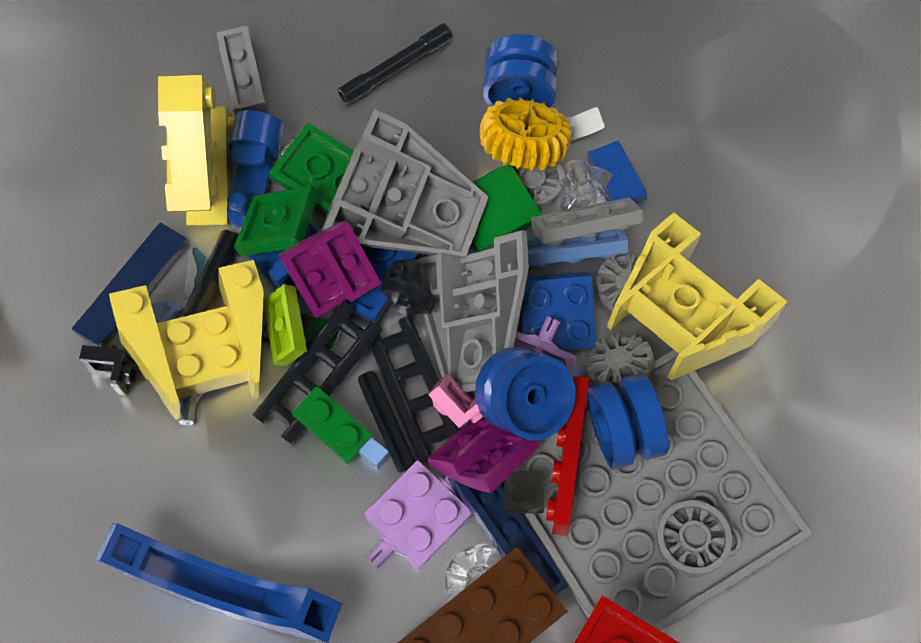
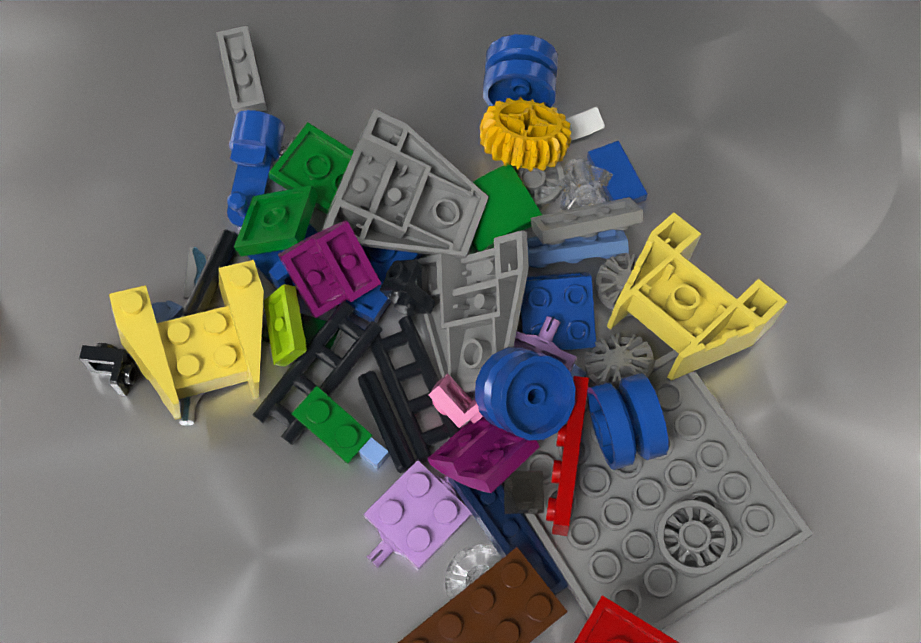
dark blue tile [71,222,190,346] -> none
blue arch [95,523,343,643] -> none
light yellow wedge [158,75,235,226] -> none
black piece [337,23,453,106] -> none

